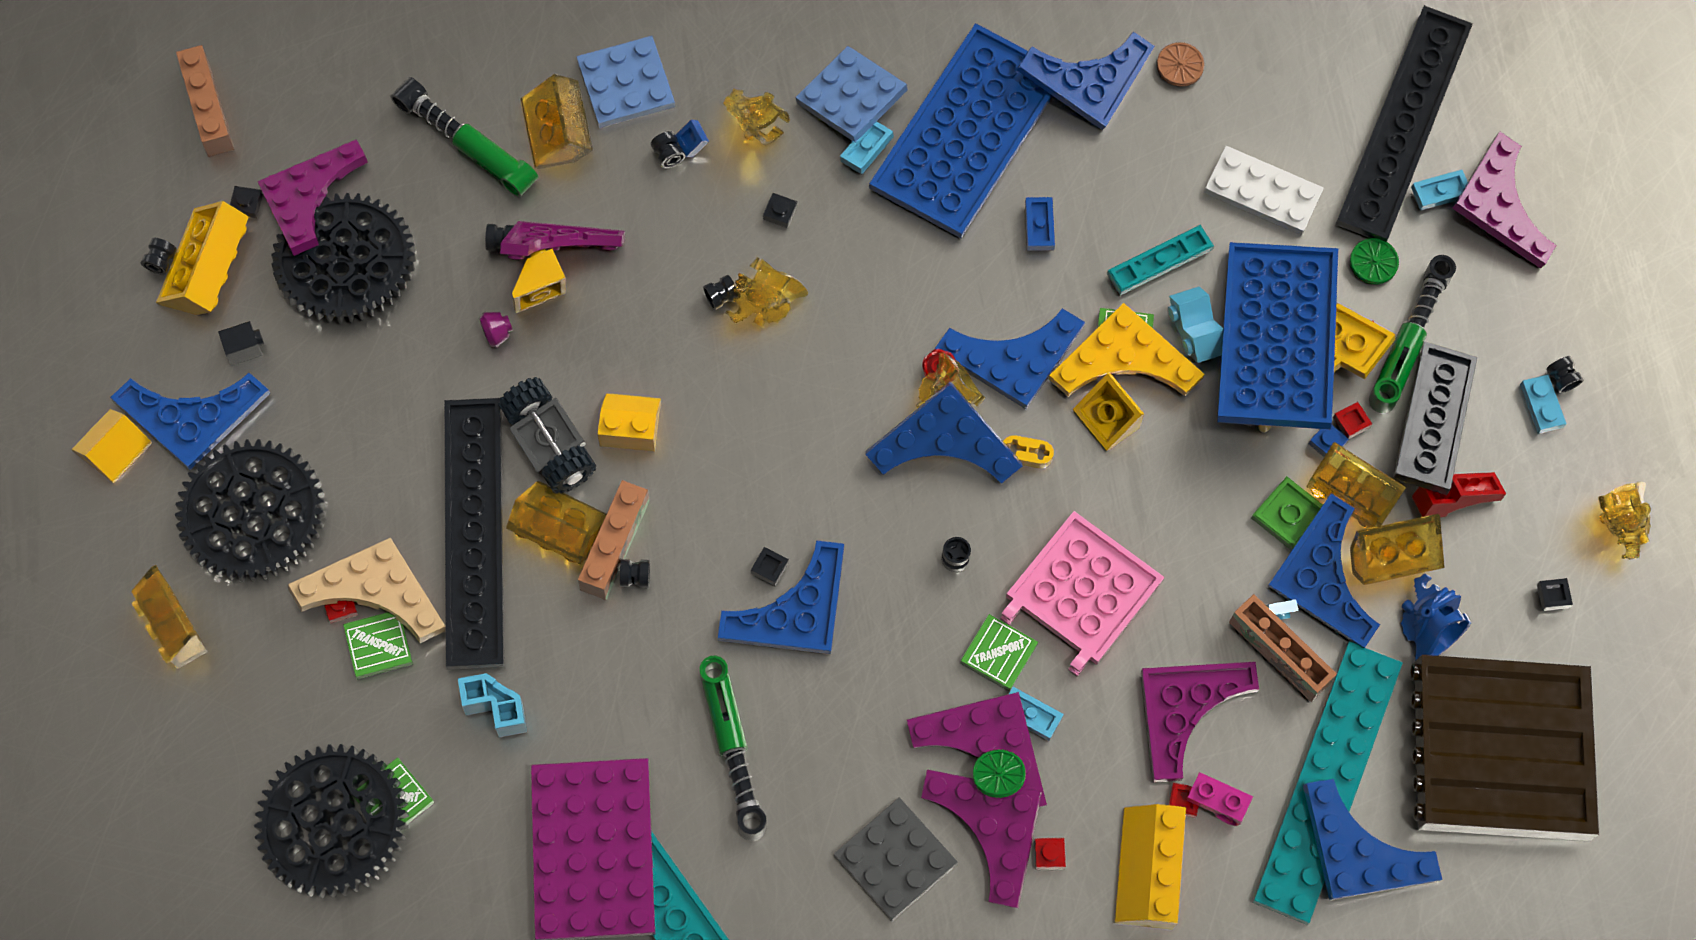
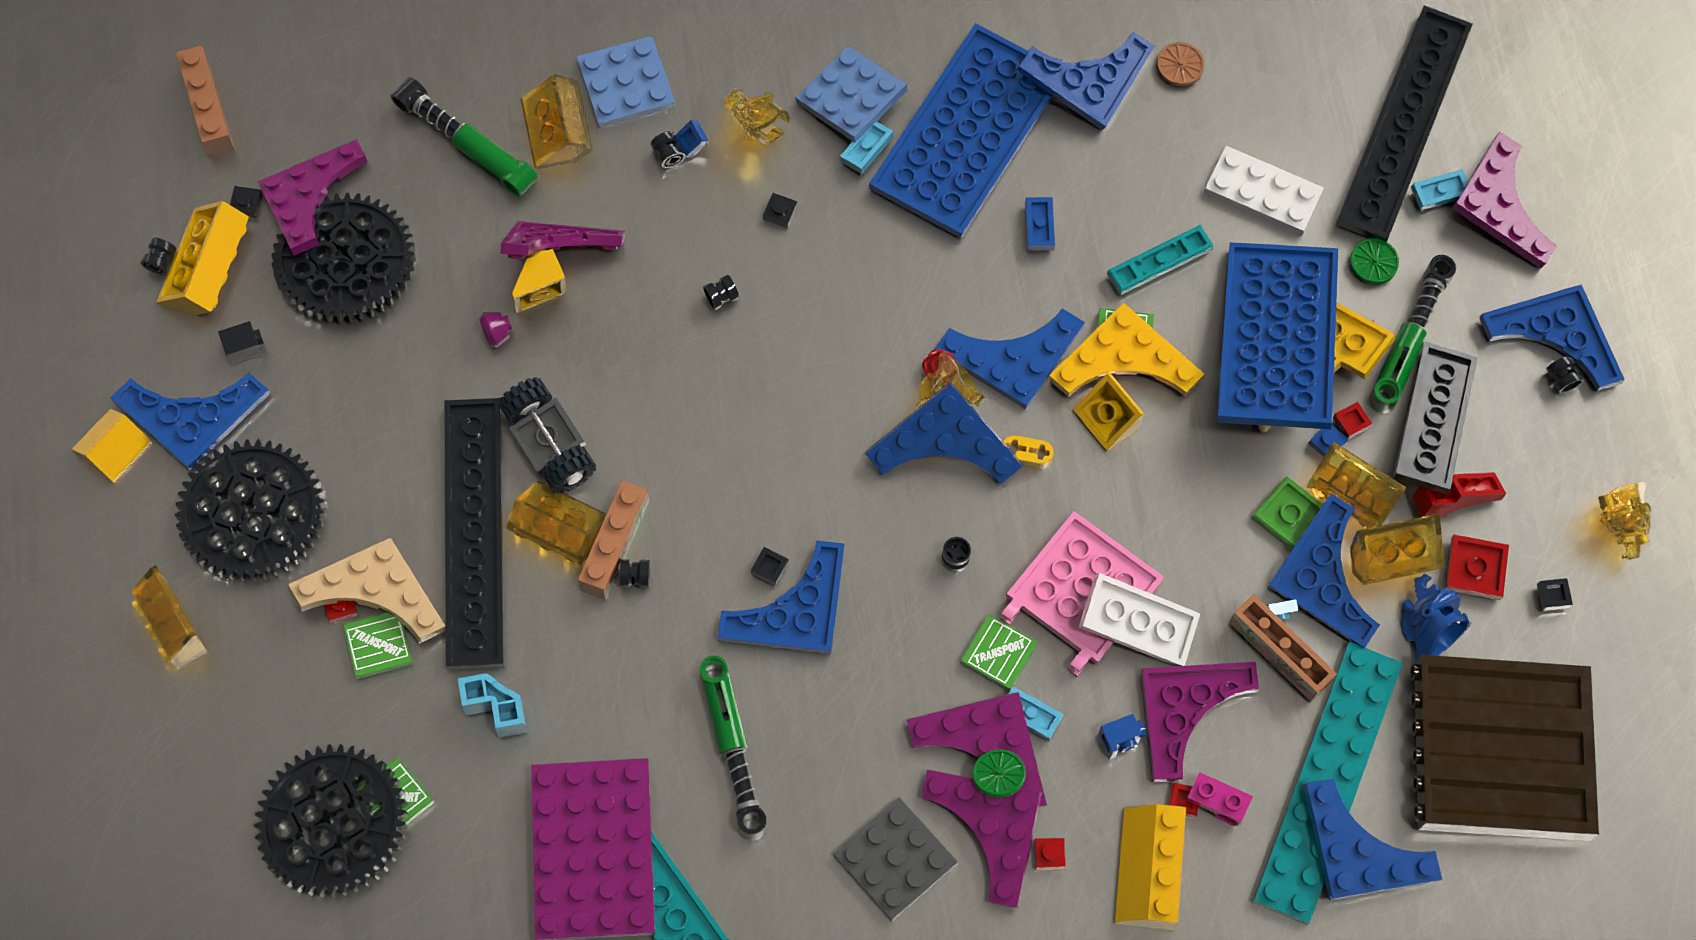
black wheel [485,224,514,251] -> none
yellow slope [598,393,661,452] -> none
clear yellow helmet [725,257,808,327] -> none
medium azure brick [1168,287,1224,363] -> none
medium azure plate [1520,375,1567,434] -> none
none -> white plate [1079,573,1200,666]
none -> blue brick [1098,714,1146,759]
none -> red plate [1445,534,1509,600]
none -> blue plate [1480,284,1625,391]

